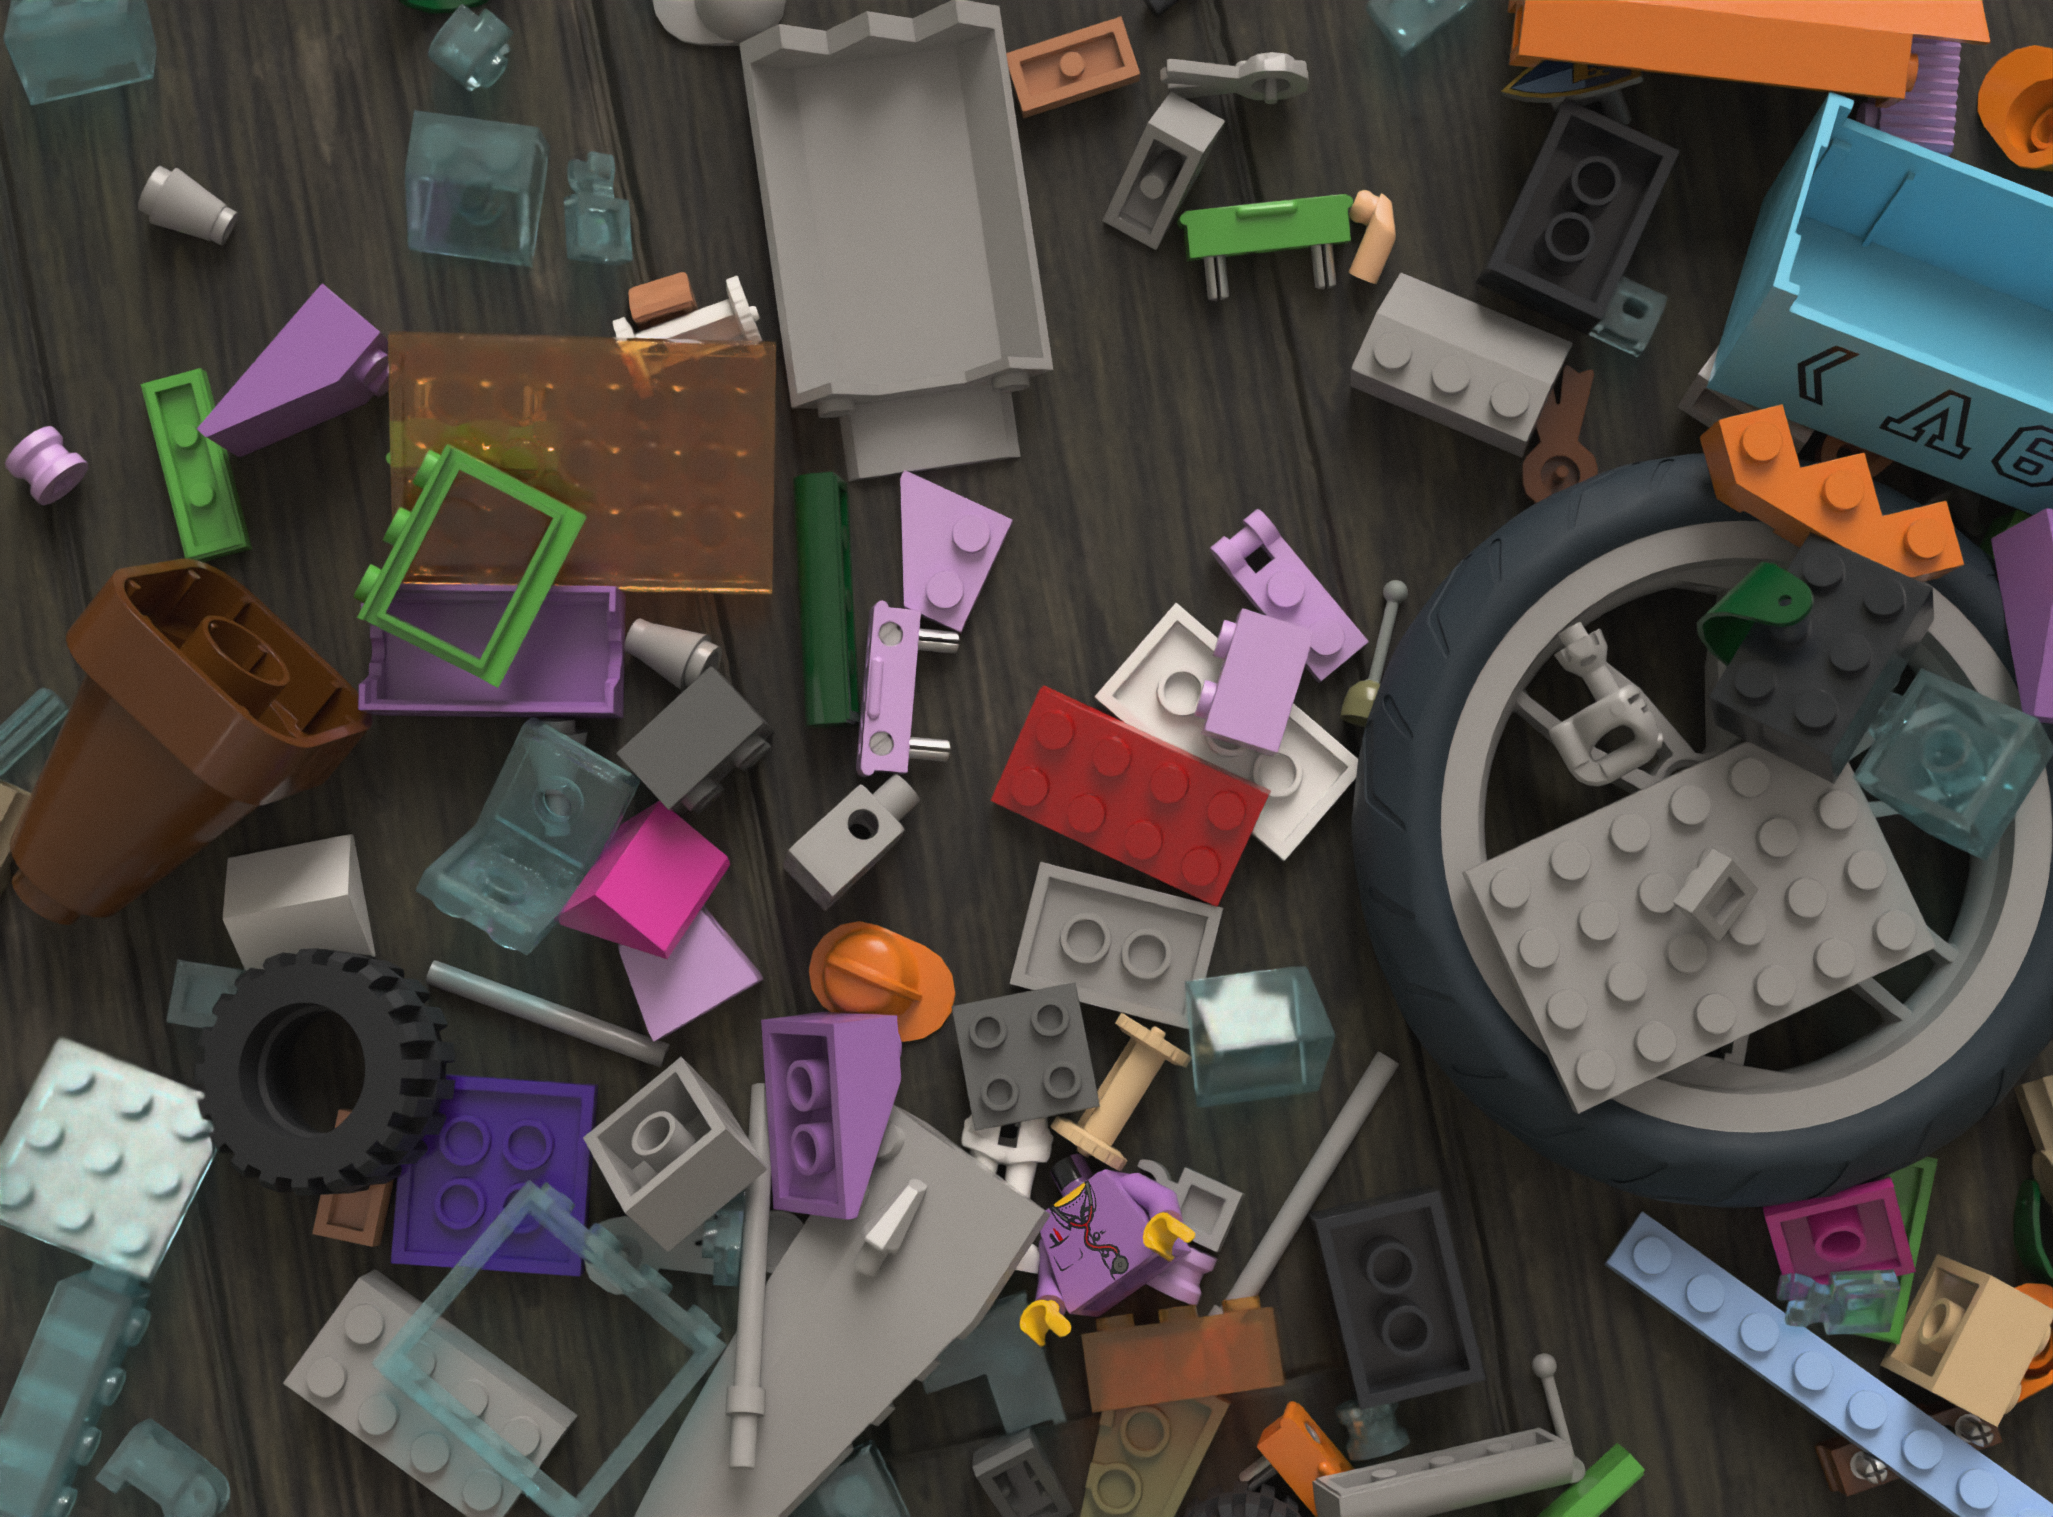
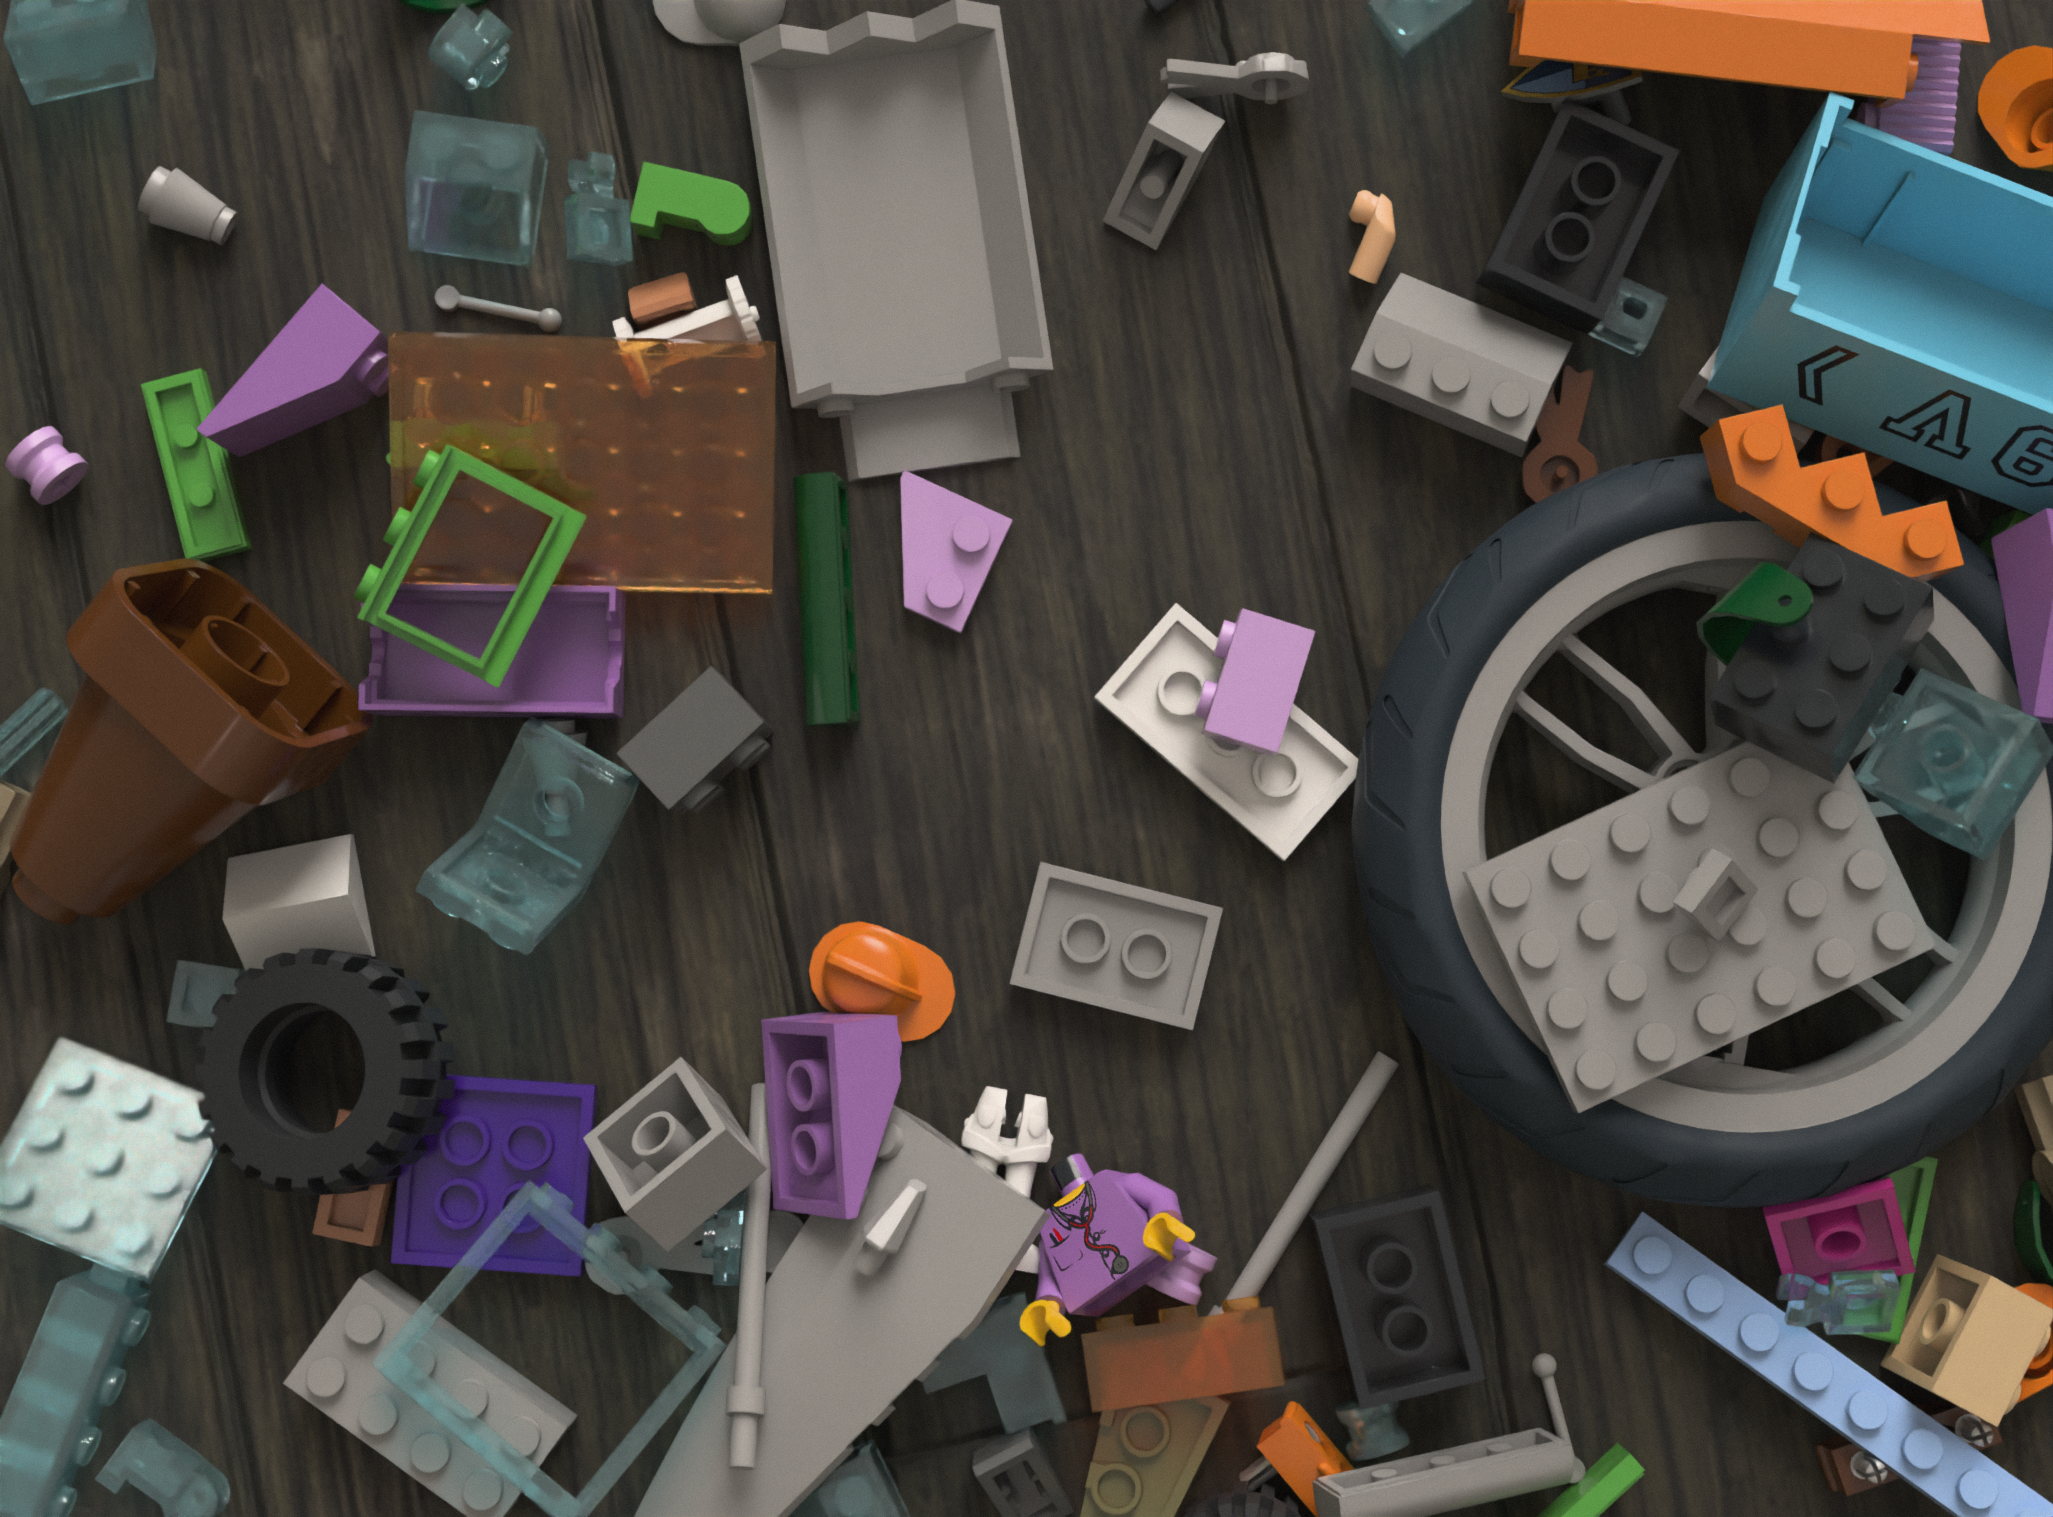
light grey bar [426,960,670,1068] -> none
dark pink slope [557,800,730,959] -> none
lavender torso [618,905,764,1041] -> none
light grey cone [624,618,722,691] -> none
light grey torso [783,774,920,912] -> none
lavender piece [856,600,960,777] -> none
dark grey hinge [952,982,1100,1131] -> none
red plate [990,685,1271,907] -> none
nougat plate [1006,16,1140,118] -> none
tan hose [1050,1012,1192,1171] -> none
light grey plate [1137,1159,1245,1252] -> none
bright green piece [1177,194,1353,301] -> none
clear light blue slope [1184,966,1335,1108] -> none
lavender plate [1209,509,1369,683] -> none
hinge [1340,580,1408,728] -> none
light grey piece [1549,622,1663,787] -> none
none -> light grey hinge [435,285,562,332]
none -> bright green leg [629,161,754,246]

